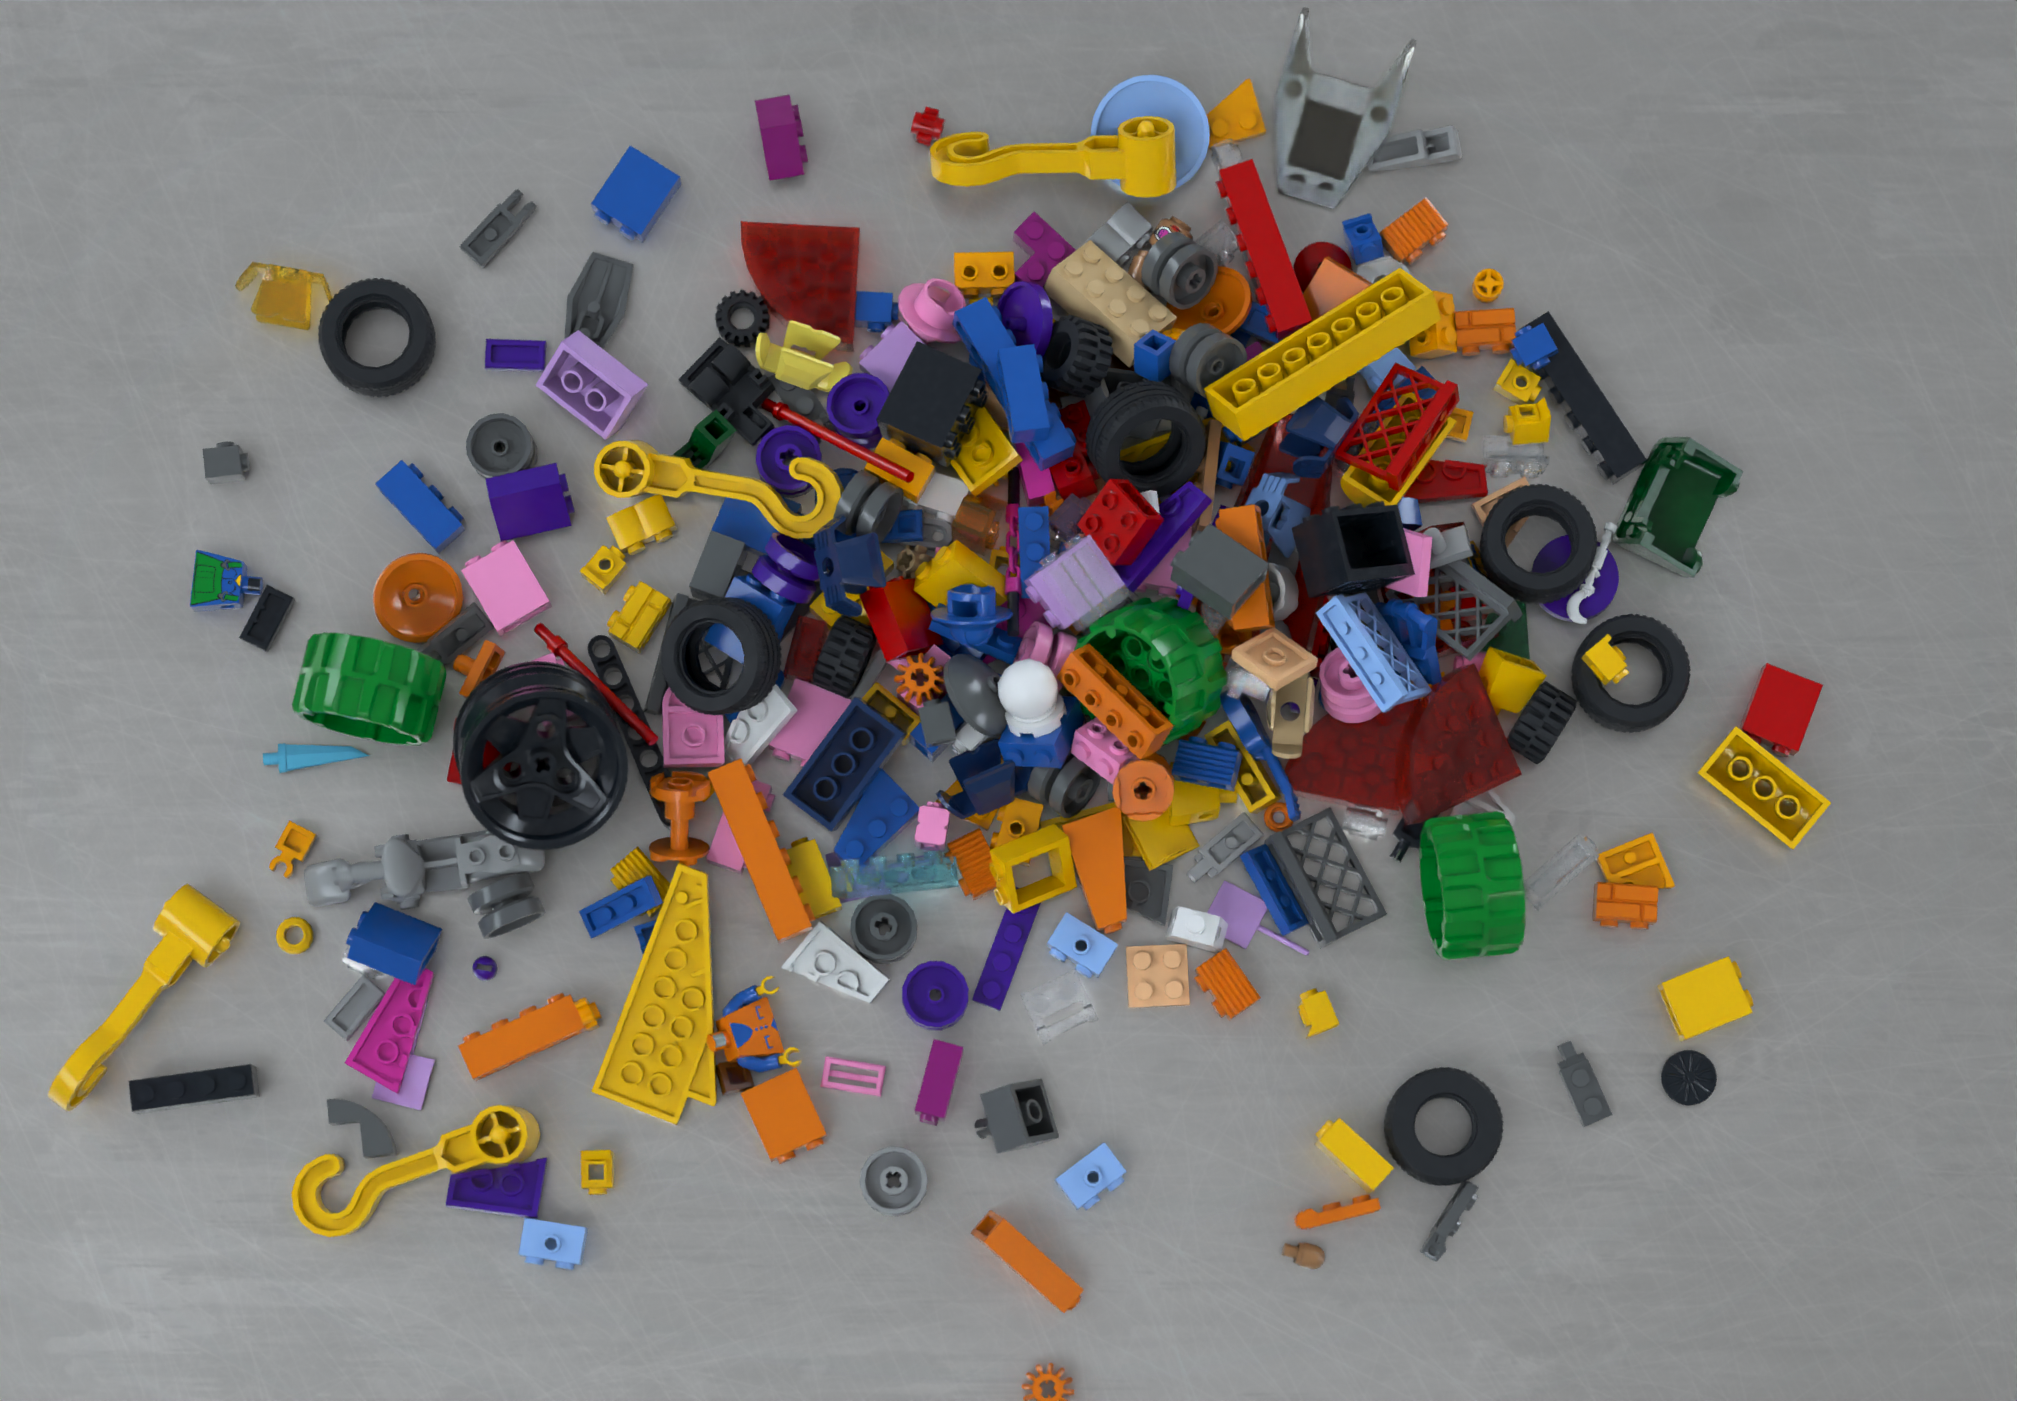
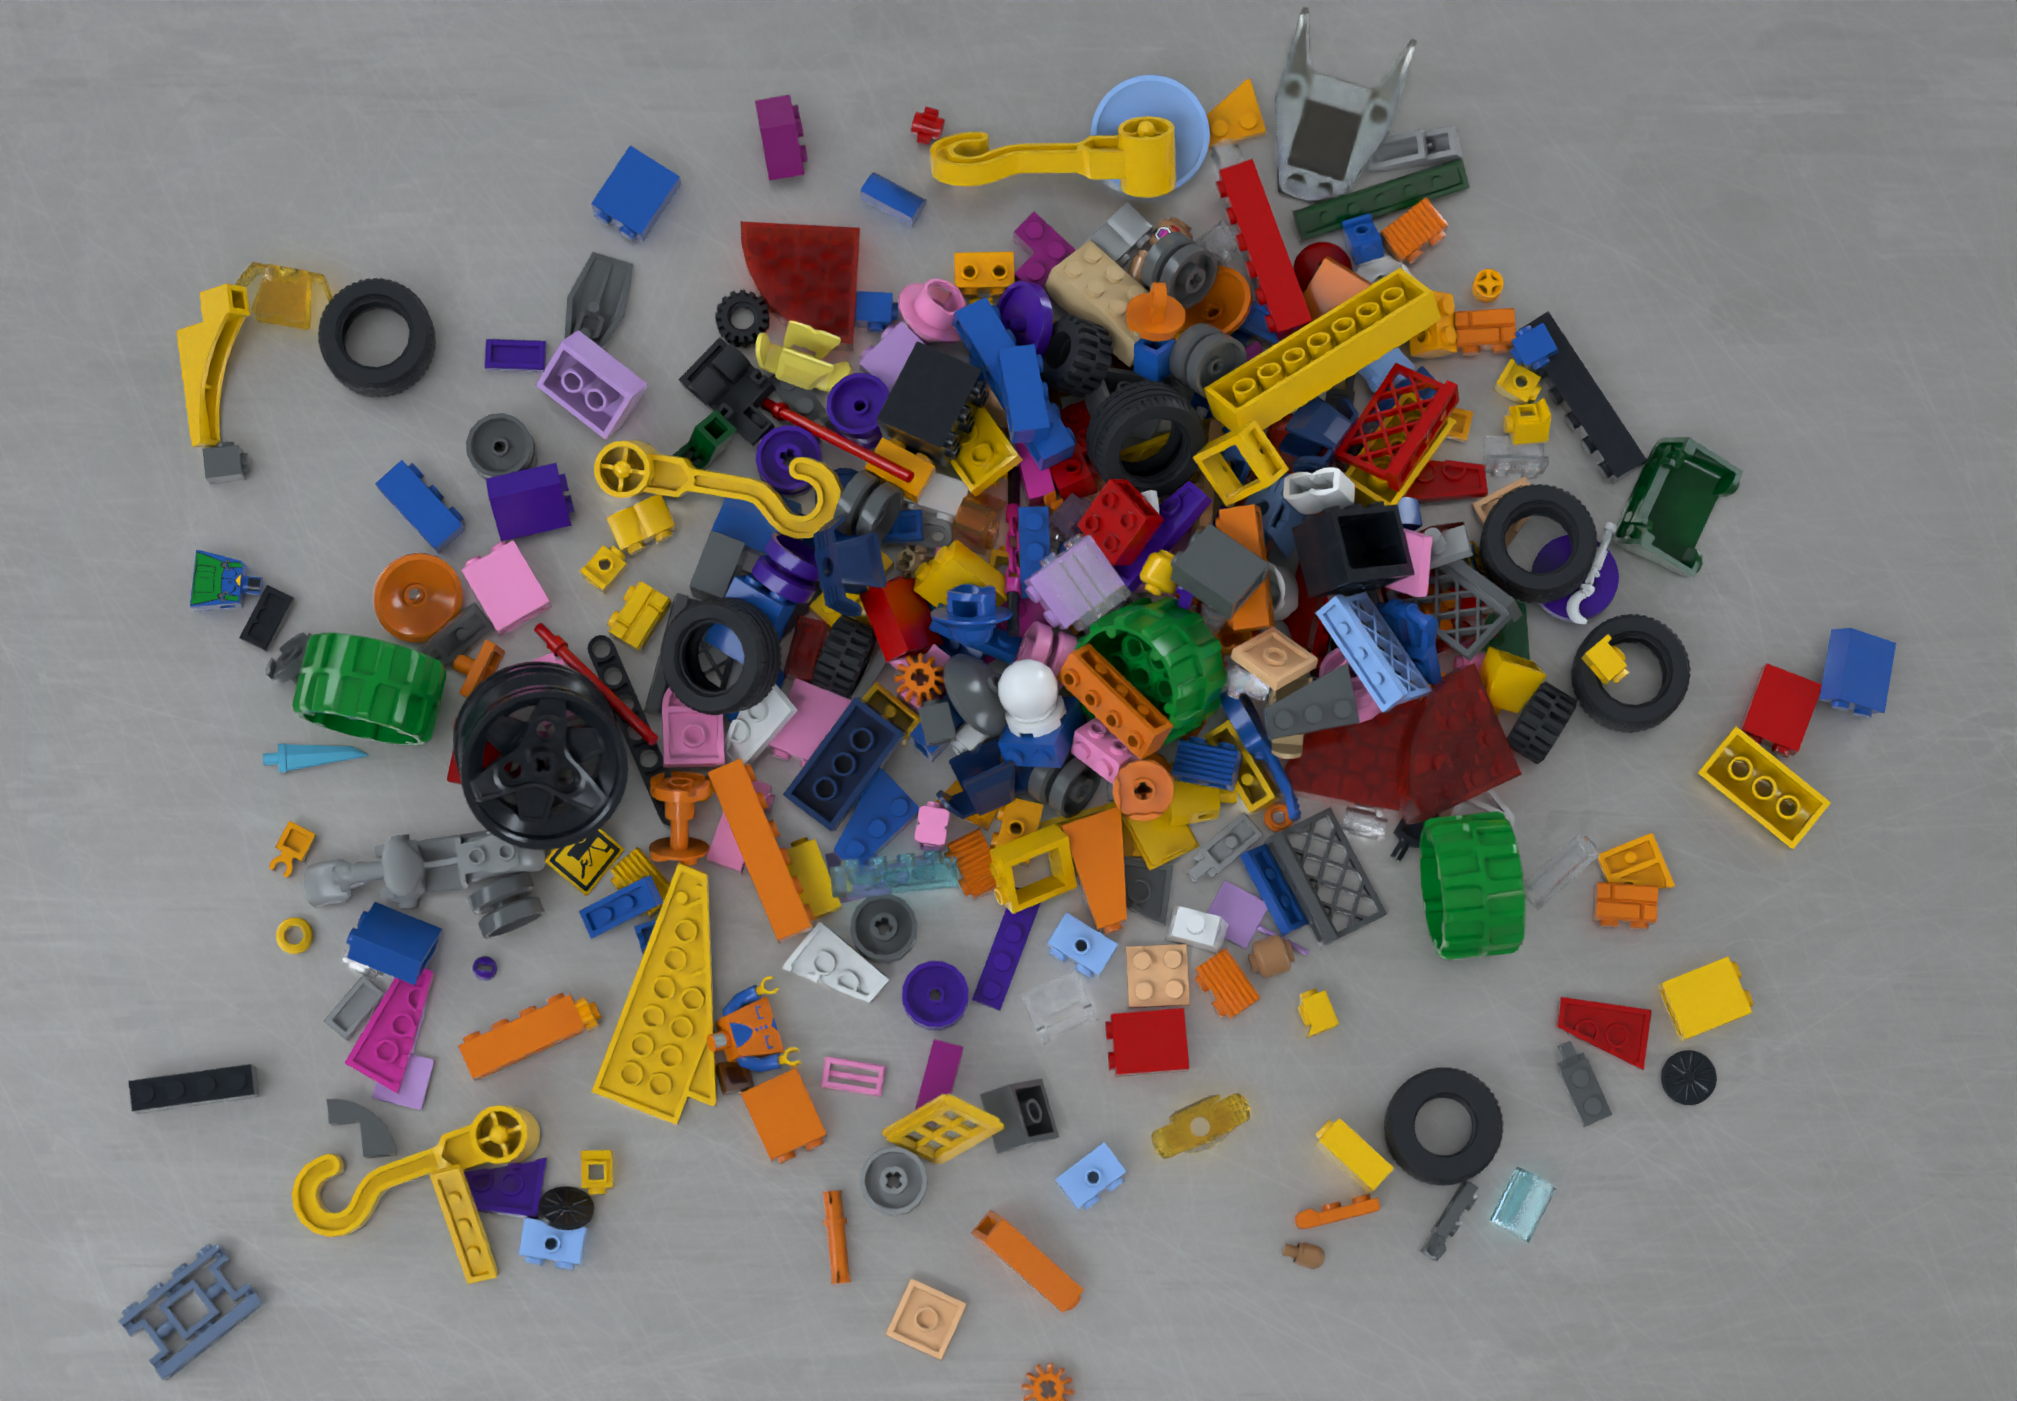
yellow piece [48,884,240,1111] -> none
dark grey hinge [460,189,537,268] -> none
none -> sand blue fence [118,1244,265,1380]
none -> yellow arch [176,283,250,448]
none -> dark grey tile [265,633,312,685]
none -> yellow plate [430,1163,498,1284]
none -> black wheel [538,1186,594,1230]
none -> piece [545,829,625,897]
none -> orange pin [822,1190,851,1284]
none -> blue brick [860,172,927,228]
none -> yellow piece [882,1094,1004,1164]
none -> light nougat plate [885,1278,967,1360]
none -> red brick [1105,1008,1189,1077]
none -> orange tile [1125,282,1186,342]
none -> yellow head [1140,549,1178,597]
none -> clear yellow piece [1151,1093,1251,1159]
none -> yellow window [1193,420,1289,507]
none -> medium nougat head [1248,935,1295,978]
none -> dark grey wing [1263,663,1360,740]
none -> white brick [1283,467,1355,514]
none -> dark green tile [1292,158,1470,241]
none -> clear light blue brick [1489,1166,1556,1243]
none -> red wing [1556,997,1652,1070]
none -> blue brick [1819,628,1896,718]

